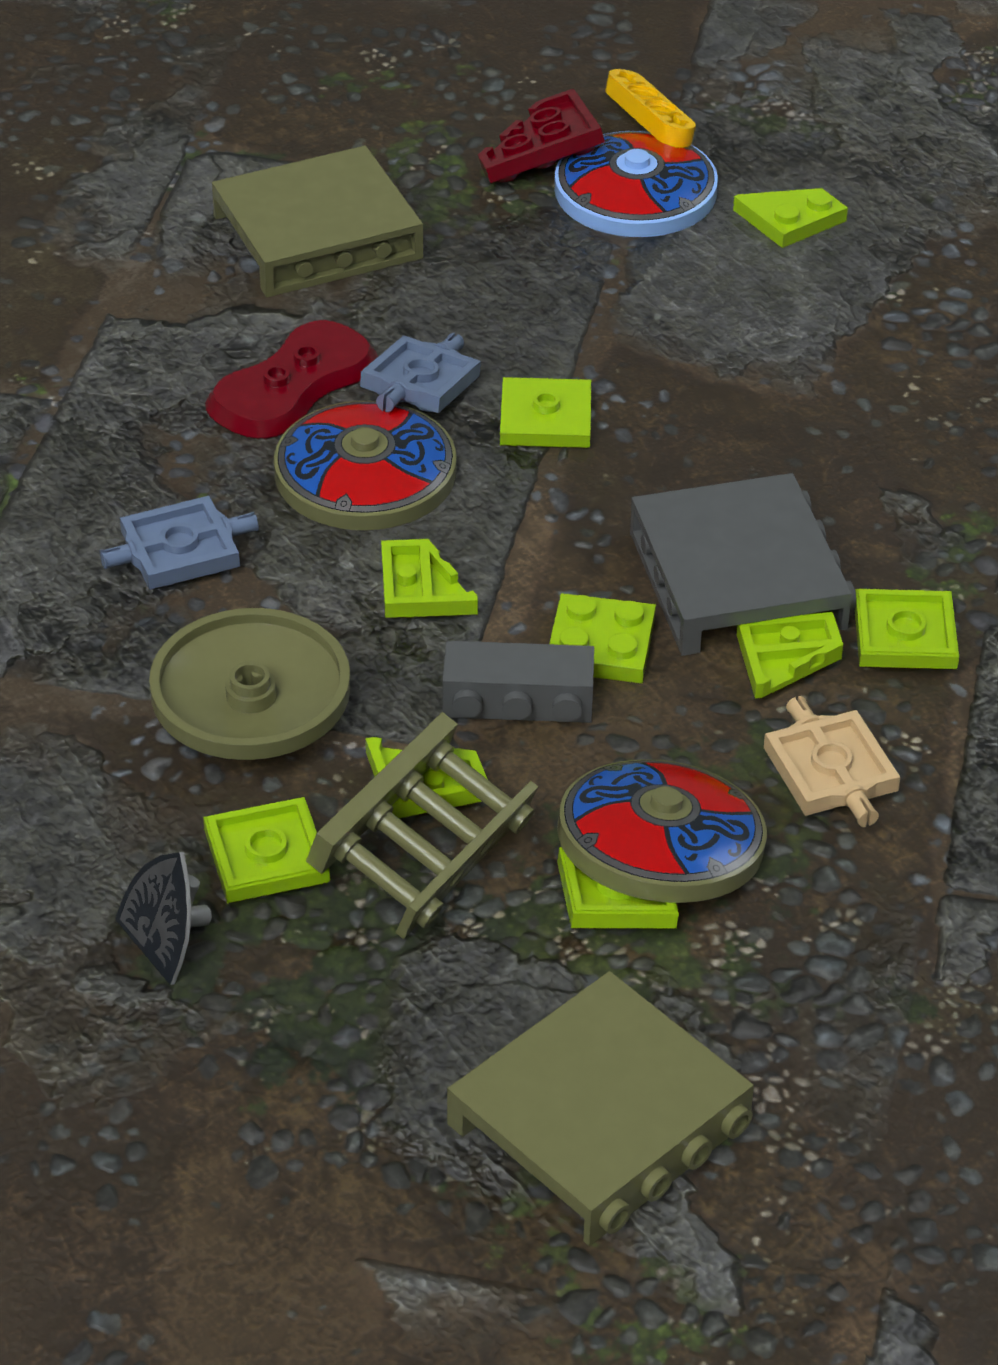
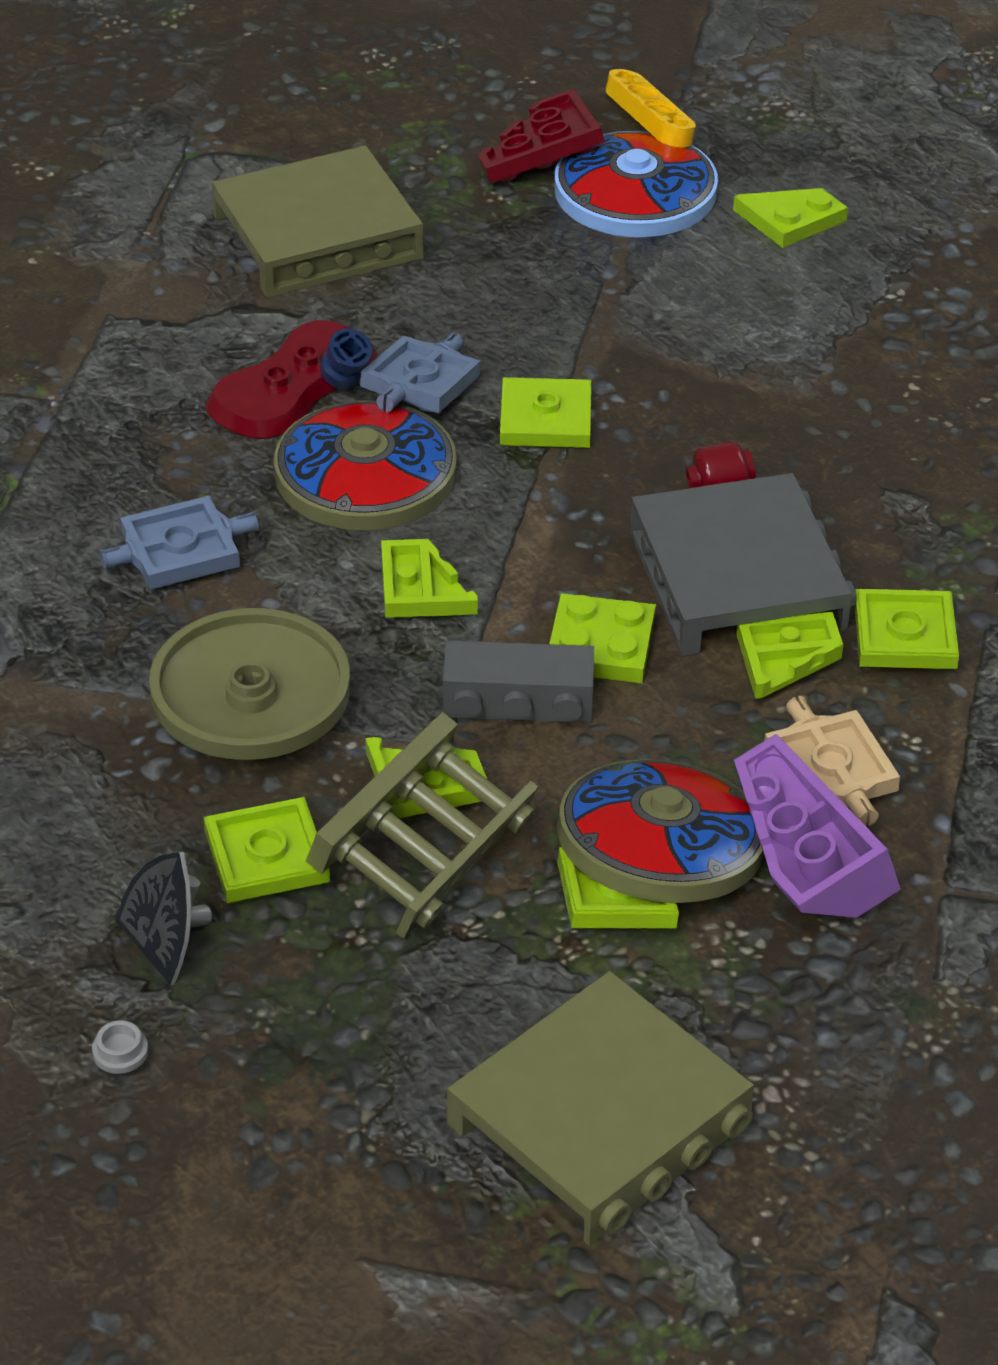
none -> light grey plate [92,1020,148,1074]
none -> dark blue wheel [320,328,372,389]
none -> dark red head [685,441,756,488]
none -> medium lavender wedge [734,734,901,918]

